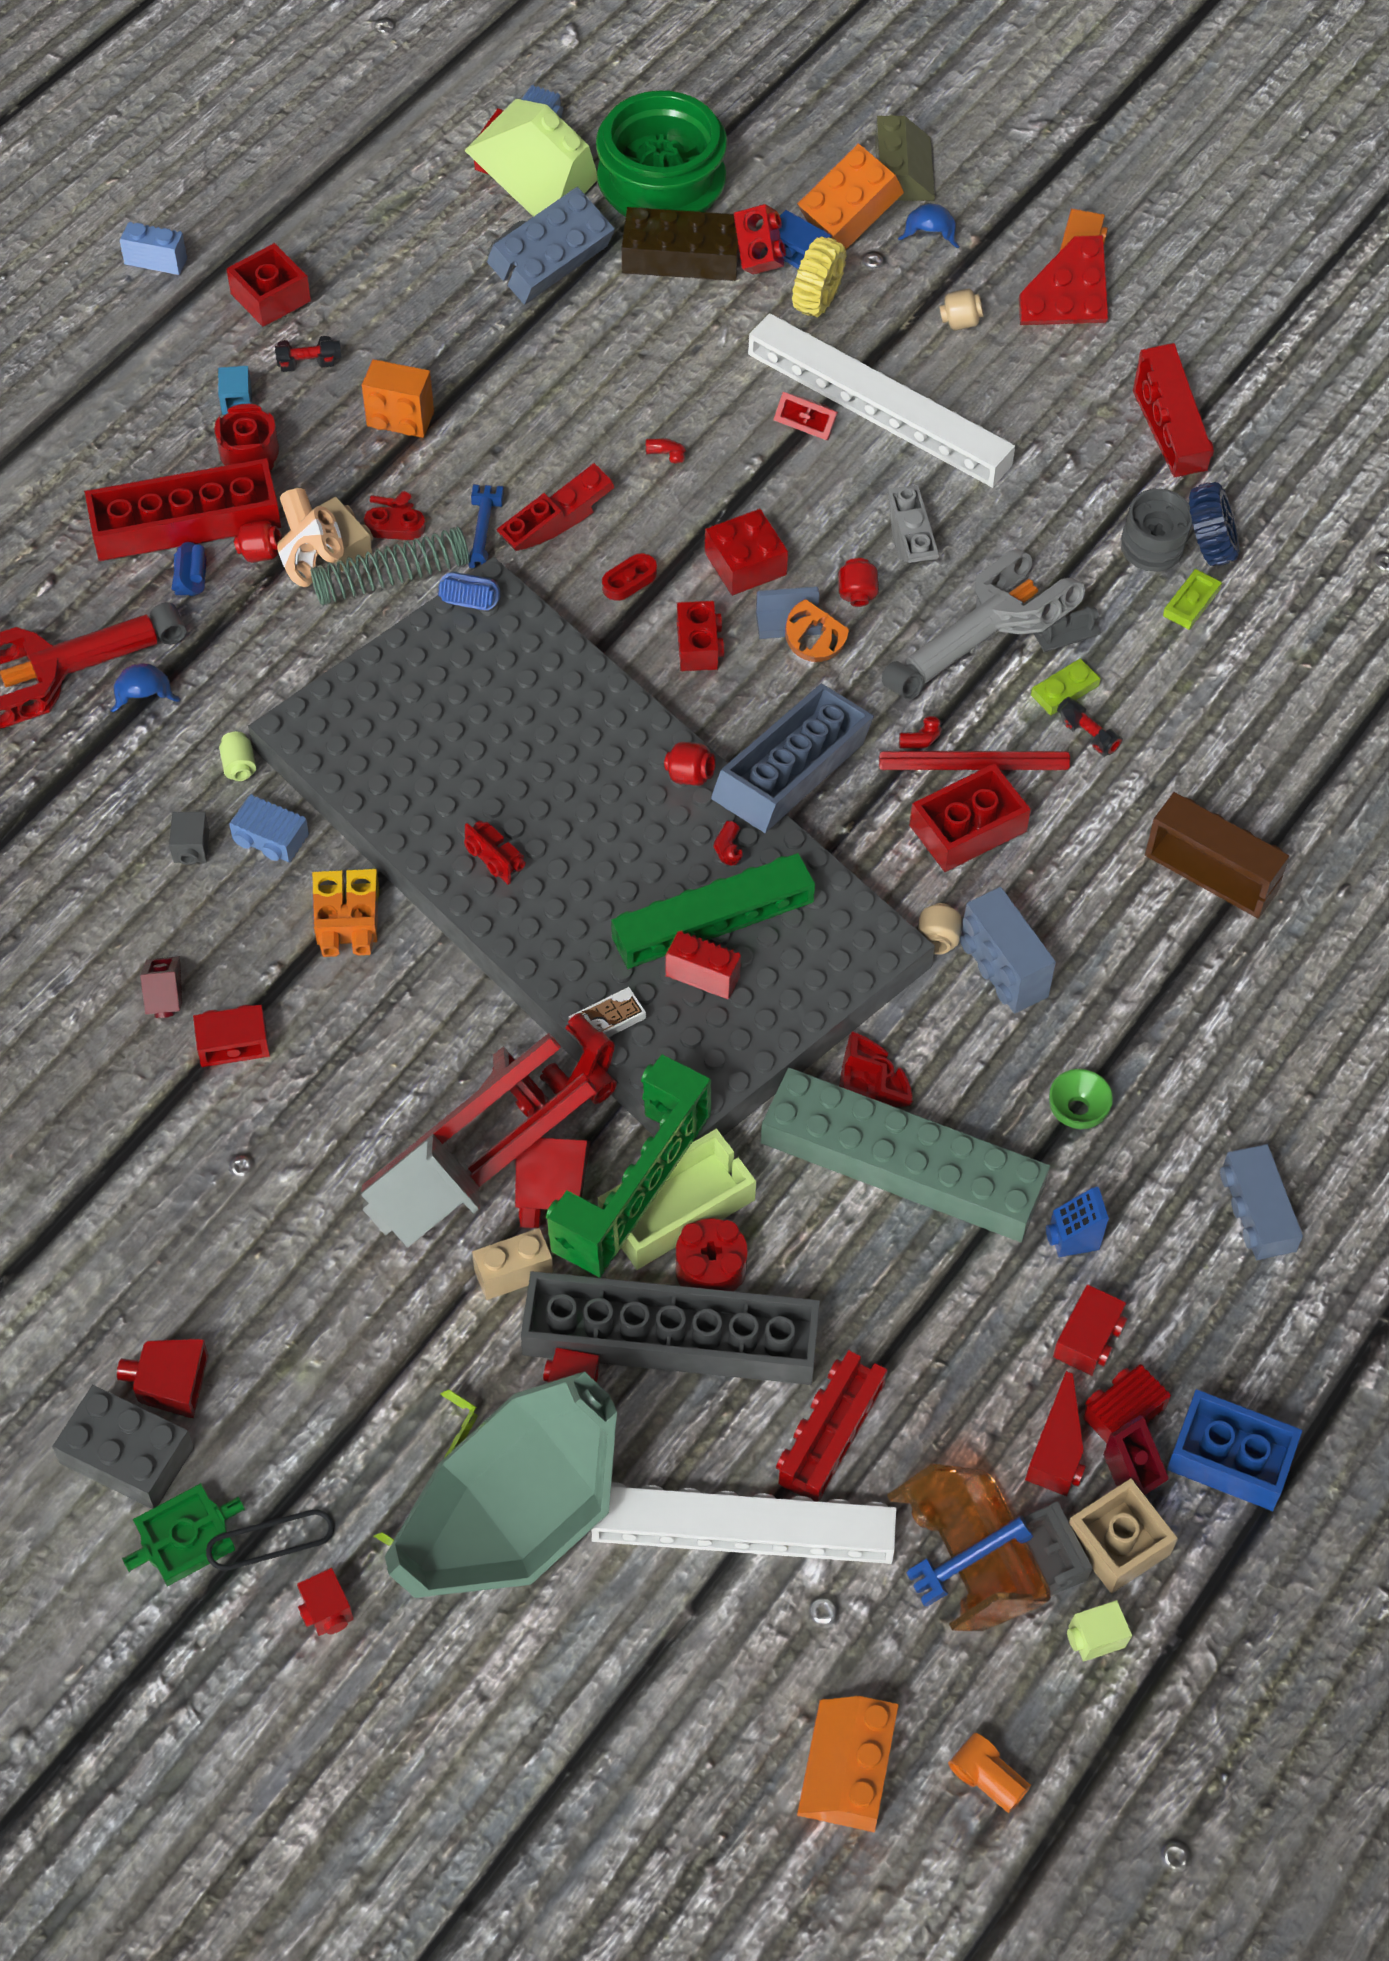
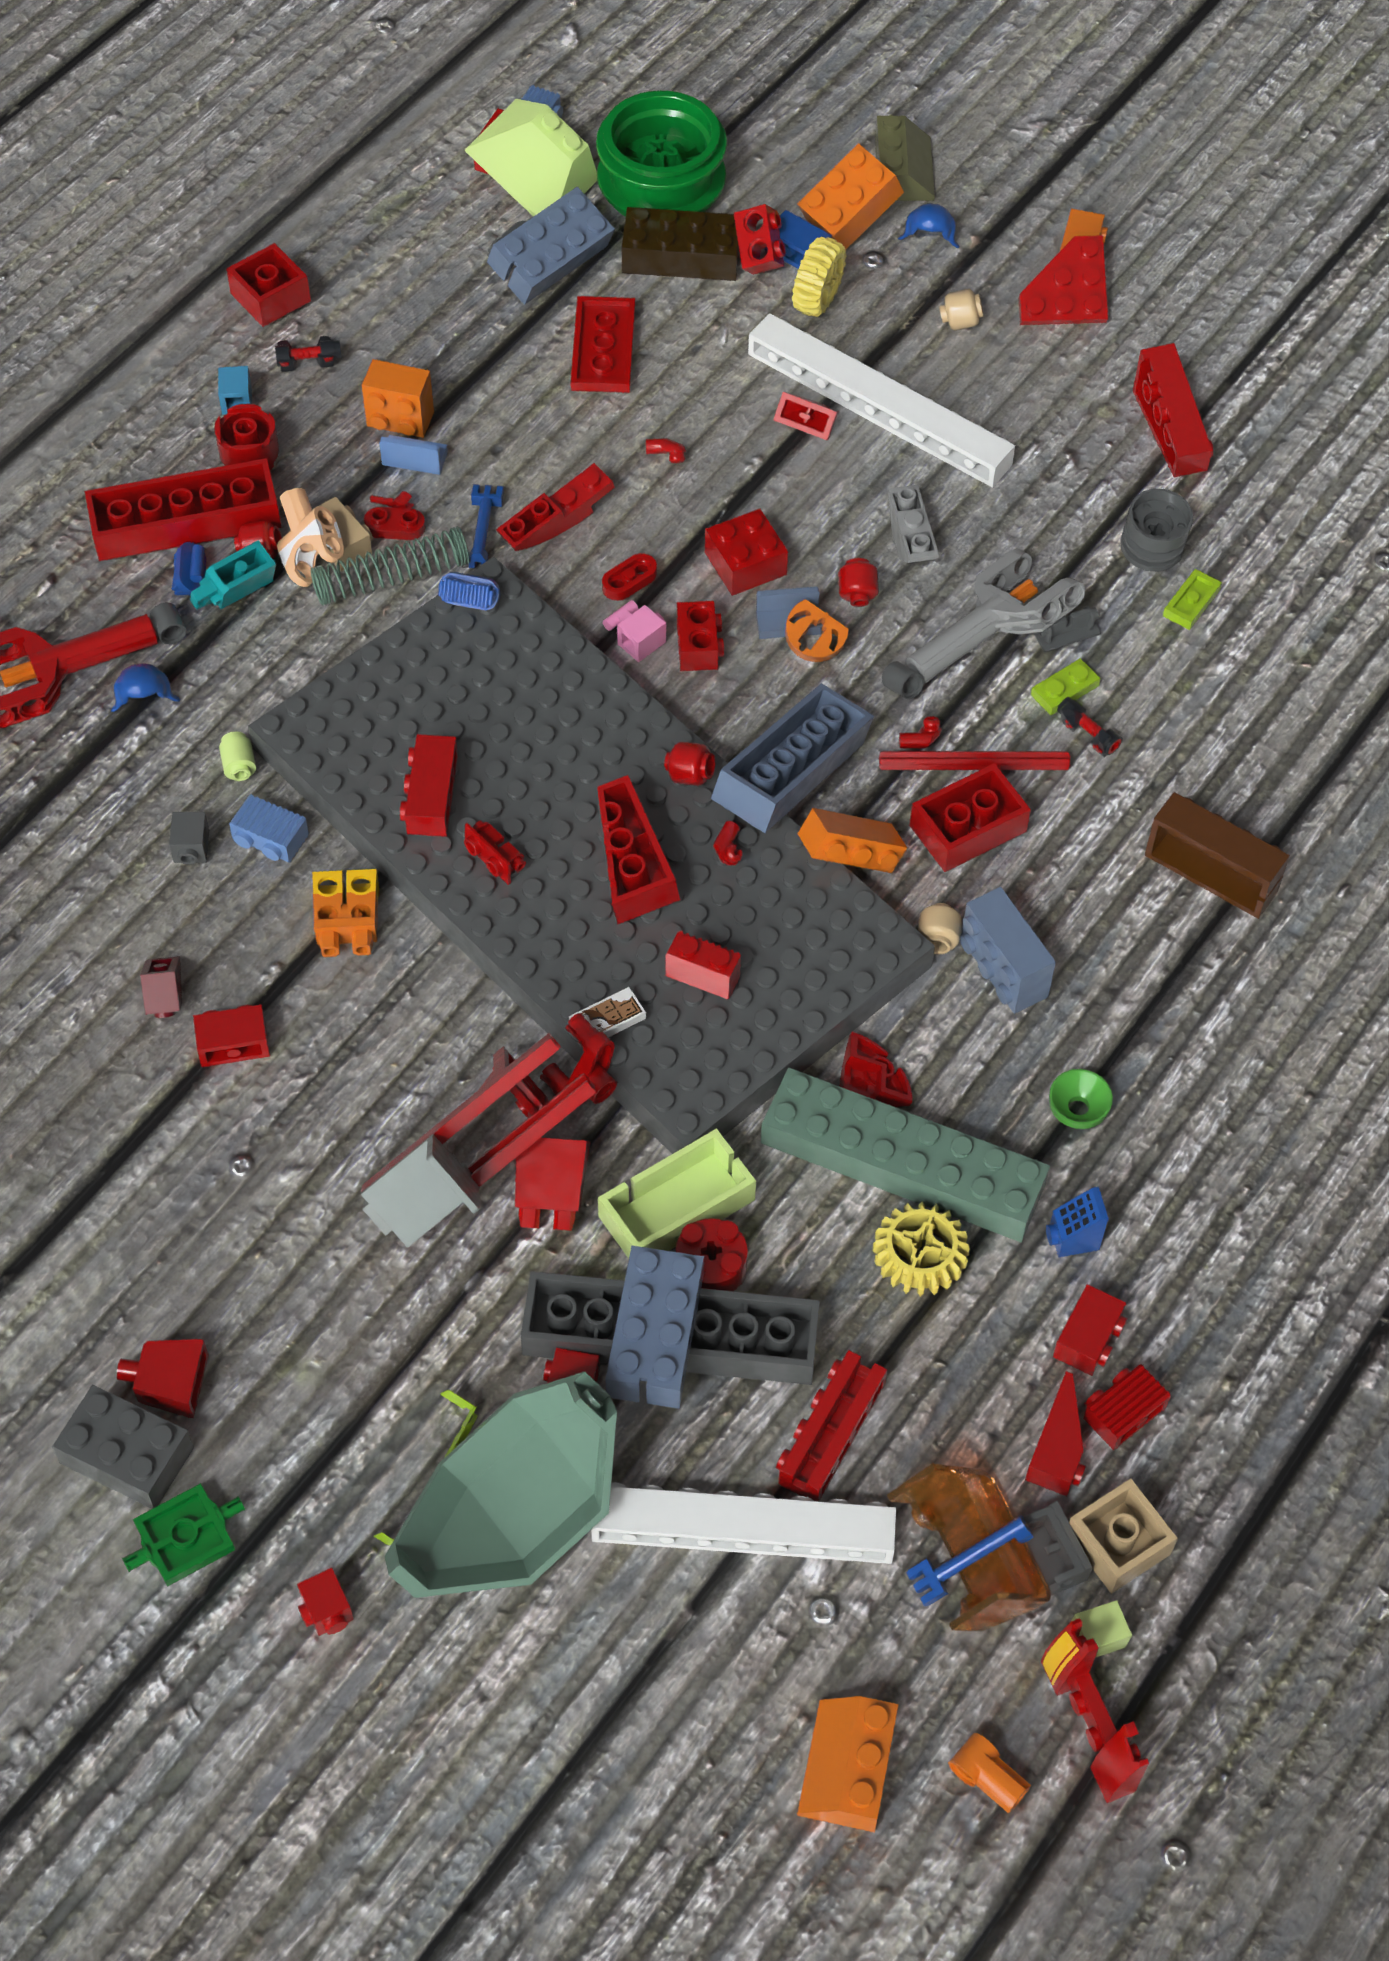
medium blue brick [120,222,187,275] -> none
black piece [206,1509,334,1571] -> none
tan brick [472,1228,553,1300] -> none
green plate [546,1054,711,1278] -> none
green brick [611,853,815,970] -> none
dark red slope [1103,1415,1169,1495] -> none
blue brick [1166,1389,1303,1511] -> none
dark blue gear [1189,482,1240,566] -> none
sand blue brick [1220,1144,1303,1261] -> none
none -> teal hinge [190,540,276,610]
none -> medium blue panel [379,435,448,475]
none -> red brick [400,734,458,837]
none -> red plate [570,296,635,393]
none -> red wedge [597,775,680,924]
none -> bright pink brick [603,600,667,662]
none -> sand blue piece [605,1246,704,1409]
none -> orange brick [797,808,907,873]
none -> light yellow gear [873,1202,970,1297]
none -> red wedge [1041,1618,1149,1803]

